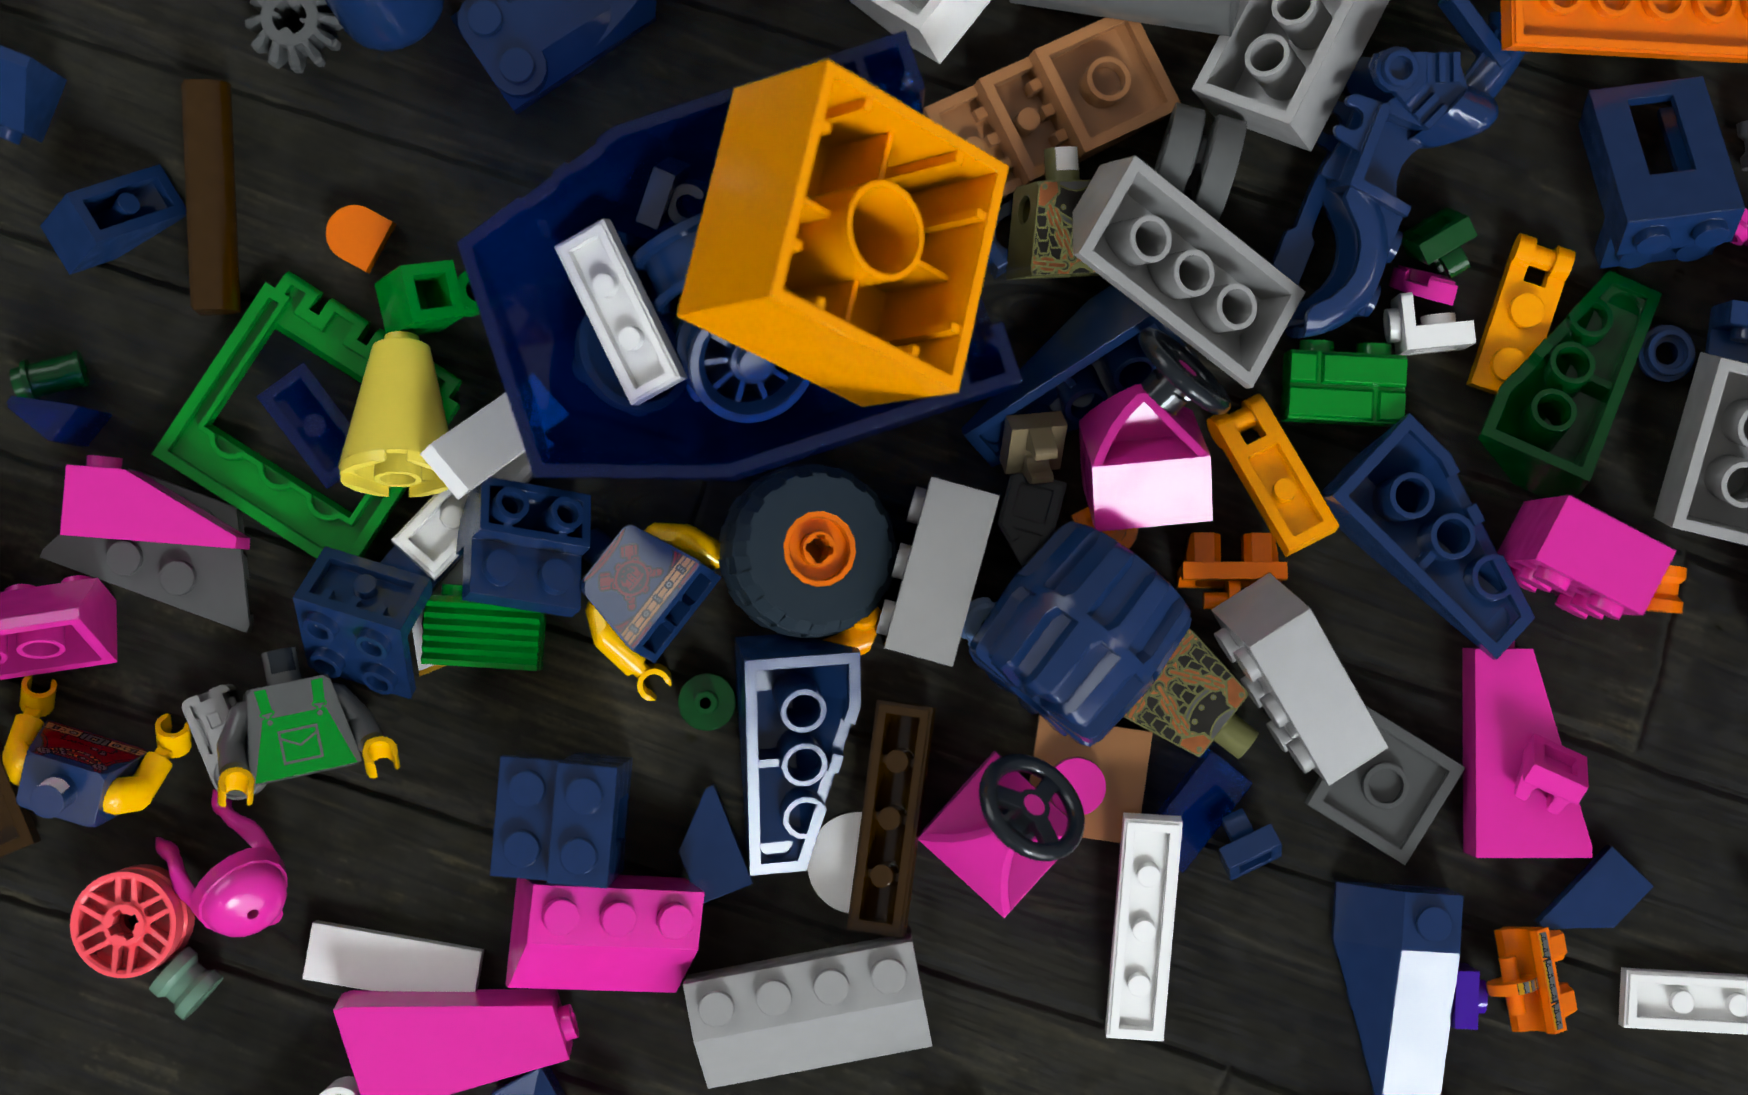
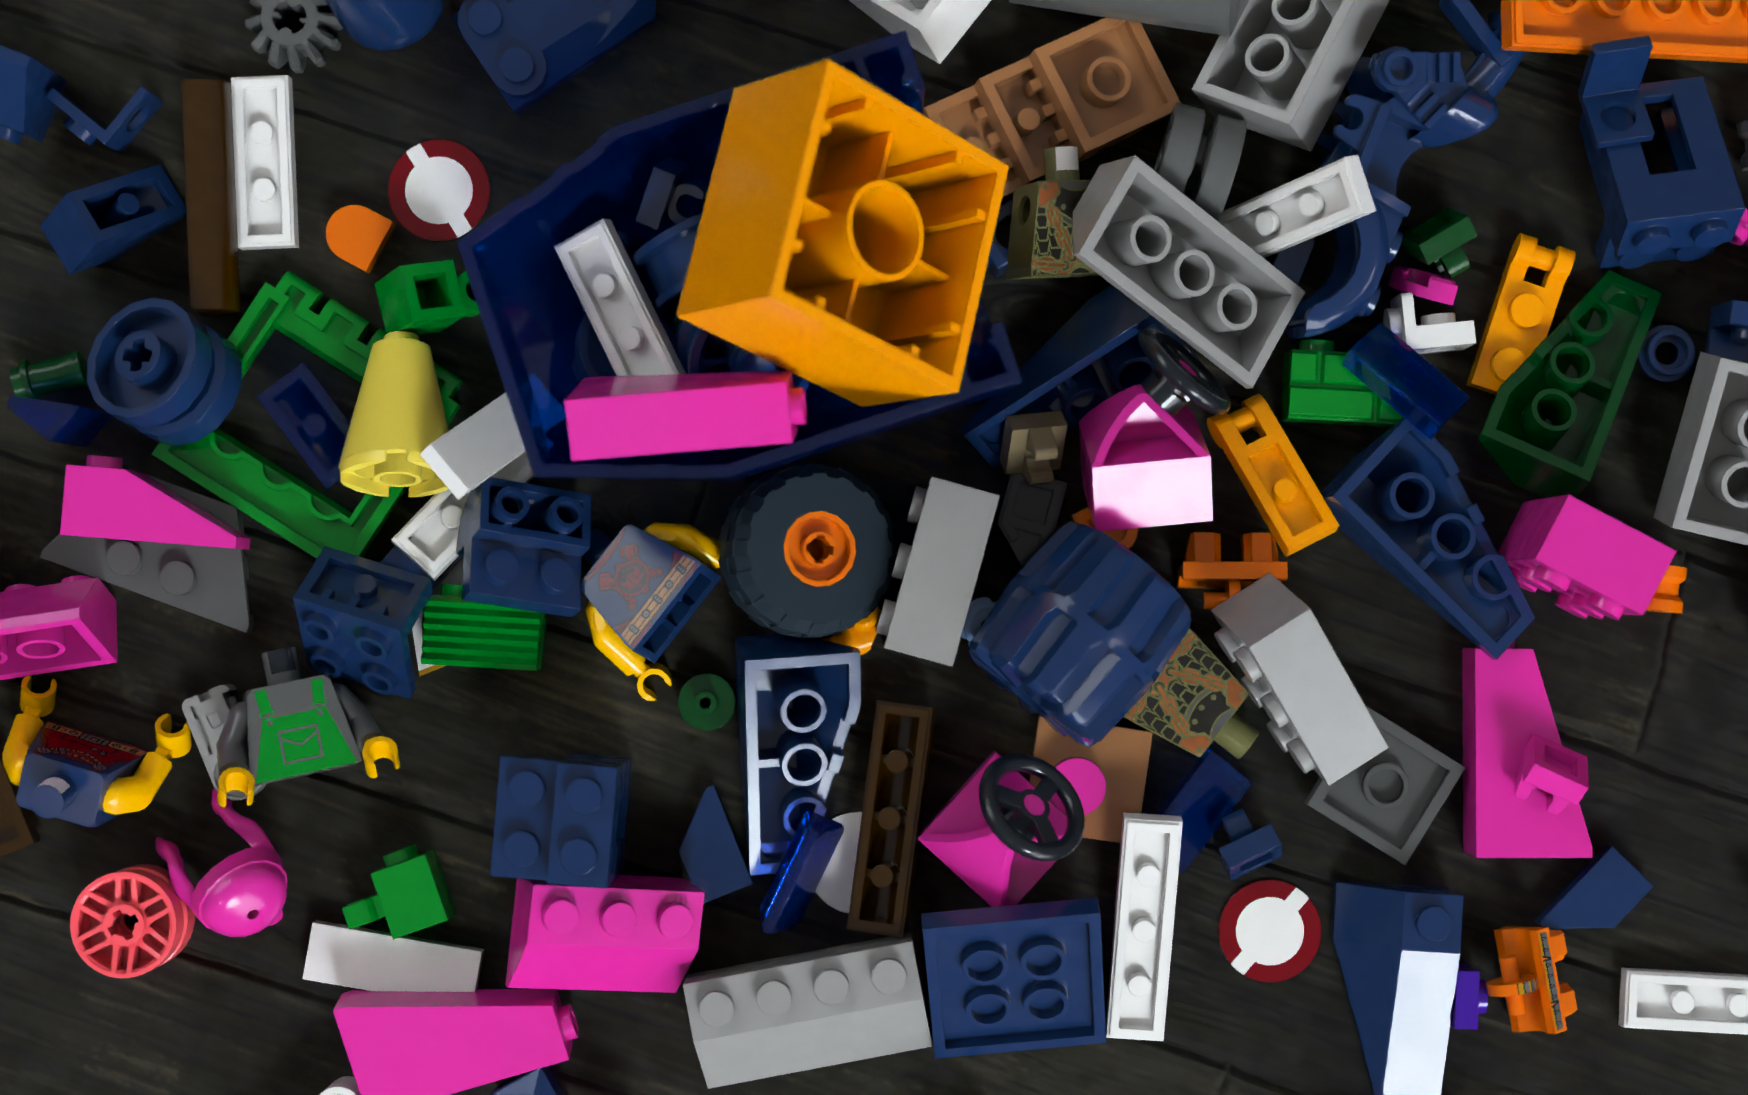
sand green wheel [149,946,224,1020] -> none
none -> dark blue bracket [45,86,163,154]
none -> dark blue wheel [87,297,242,446]
none -> white tile [231,75,299,250]
none -> green brick [342,844,457,939]
none -> sticker [388,140,490,241]
none -> dark pink slope [564,371,807,461]
none -> clear blue slope [760,810,844,934]
none -> dark blue plate [921,897,1106,1059]
none -> white tile [1218,155,1376,258]
none -> sticker [1219,880,1321,982]
none -> clear blue slope [1342,322,1470,440]
none -> dark blue bracket [1577,36,1655,149]

